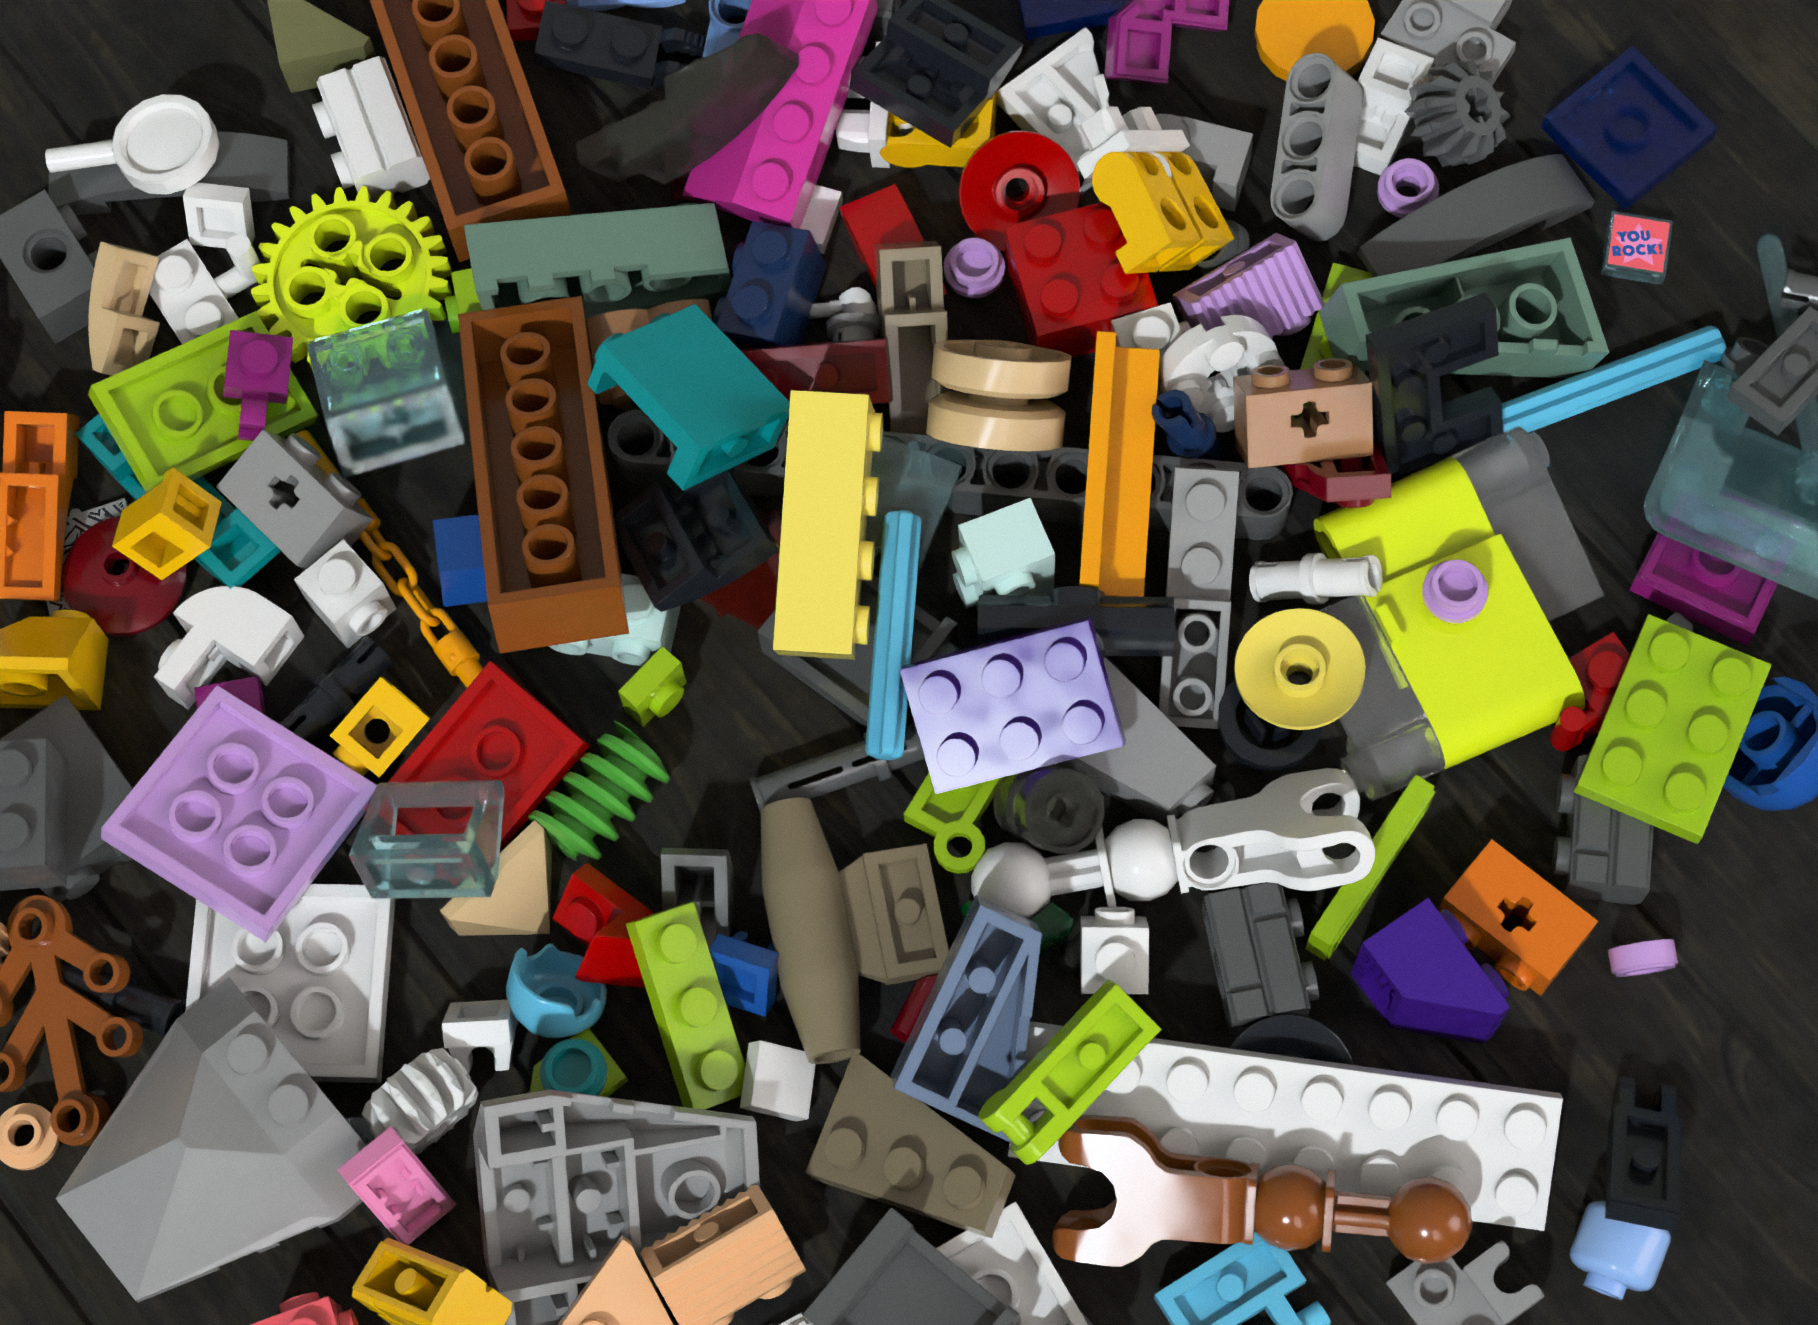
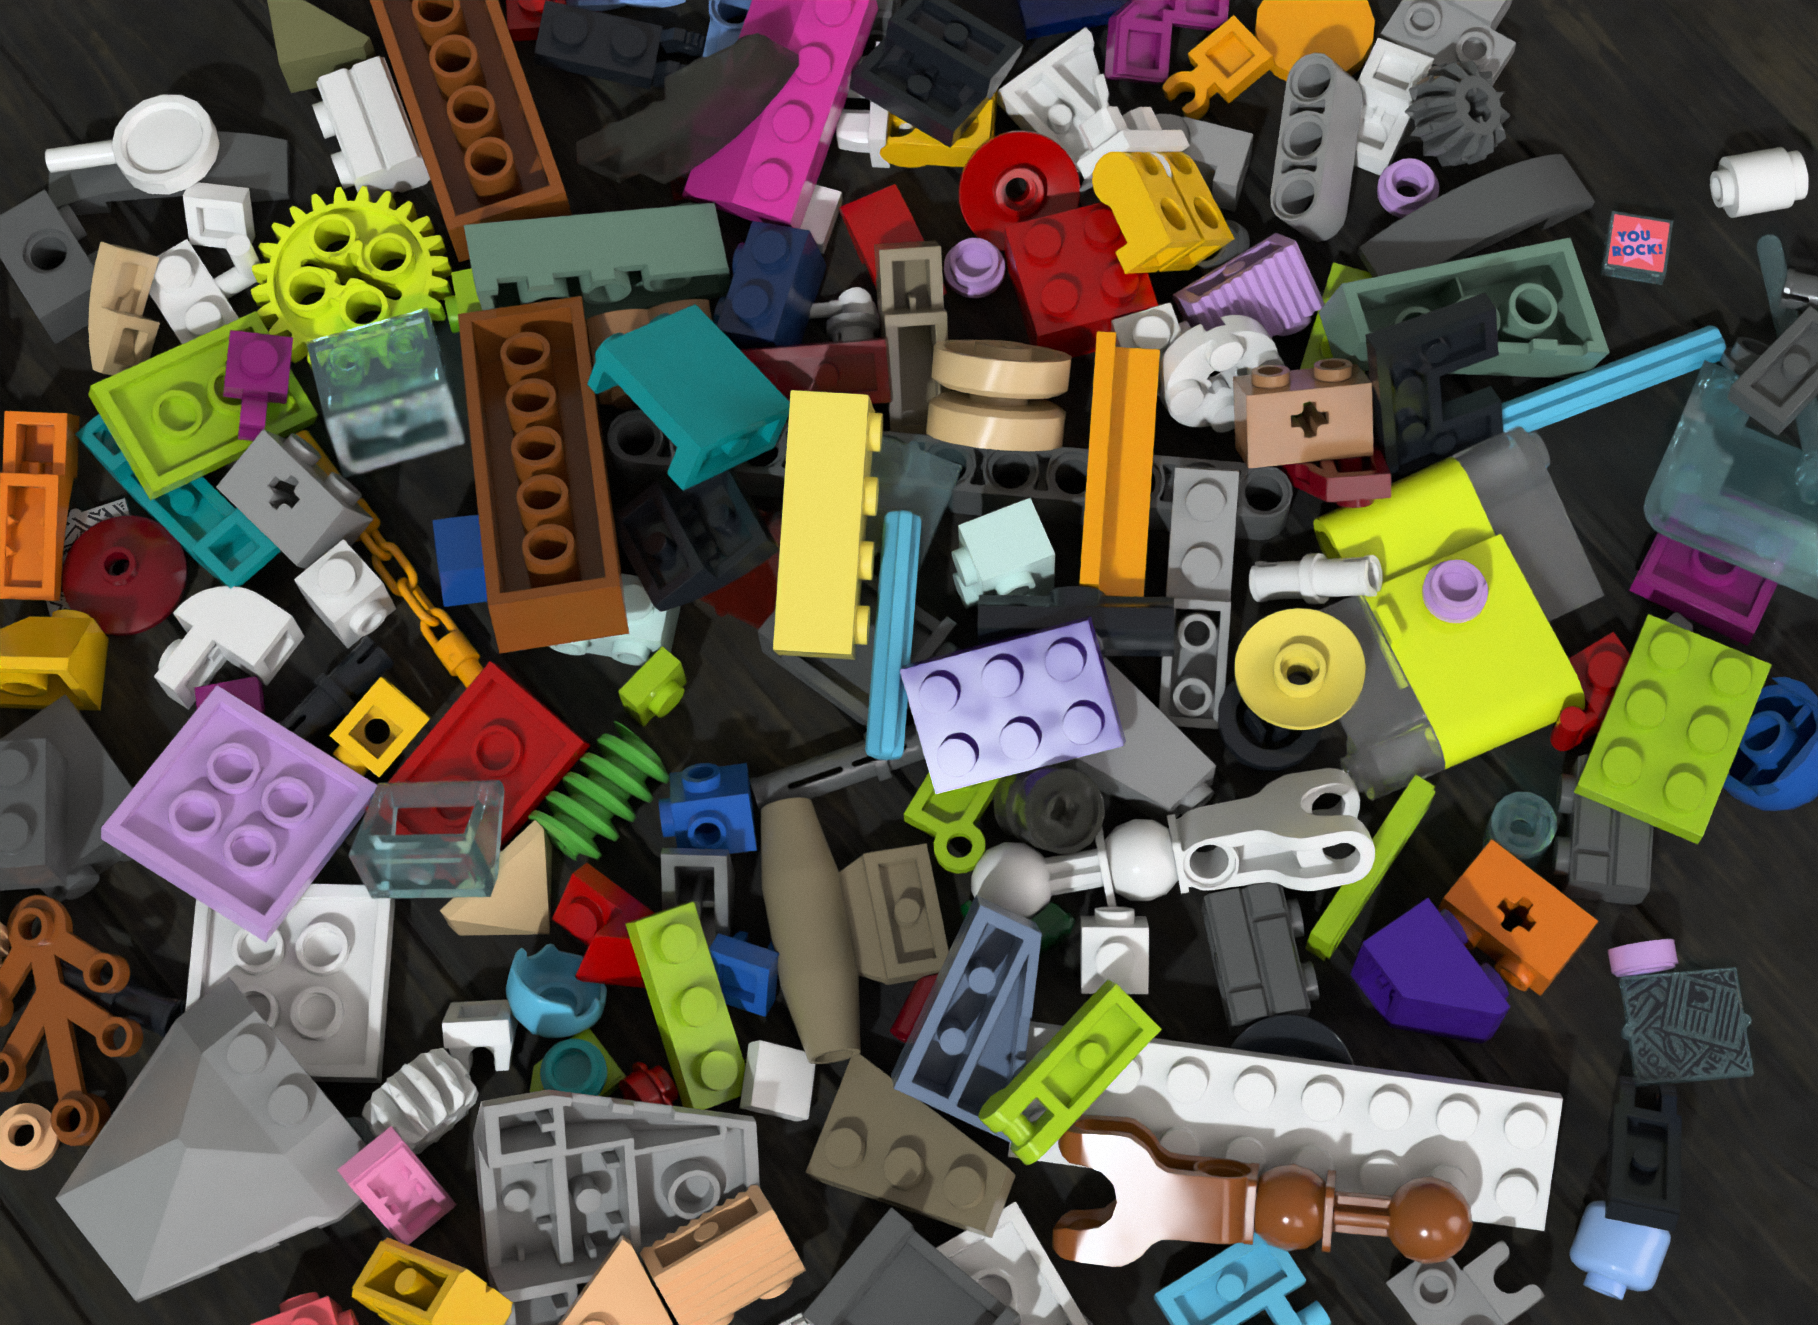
yellow brick [112,467,222,580] -> none
dark blue axle [1152,389,1226,461] -> none
clear blue plate [1541,46,1718,210] -> none
none -> red plate [619,1062,679,1106]
none -> blue brick [659,763,757,854]
none -> light orange plate [1162,15,1275,120]
none -> clear light blue wheel [1483,792,1557,868]
none -> clear light blue piece [1619,967,1754,1087]
none -> white brick [1710,147,1808,218]

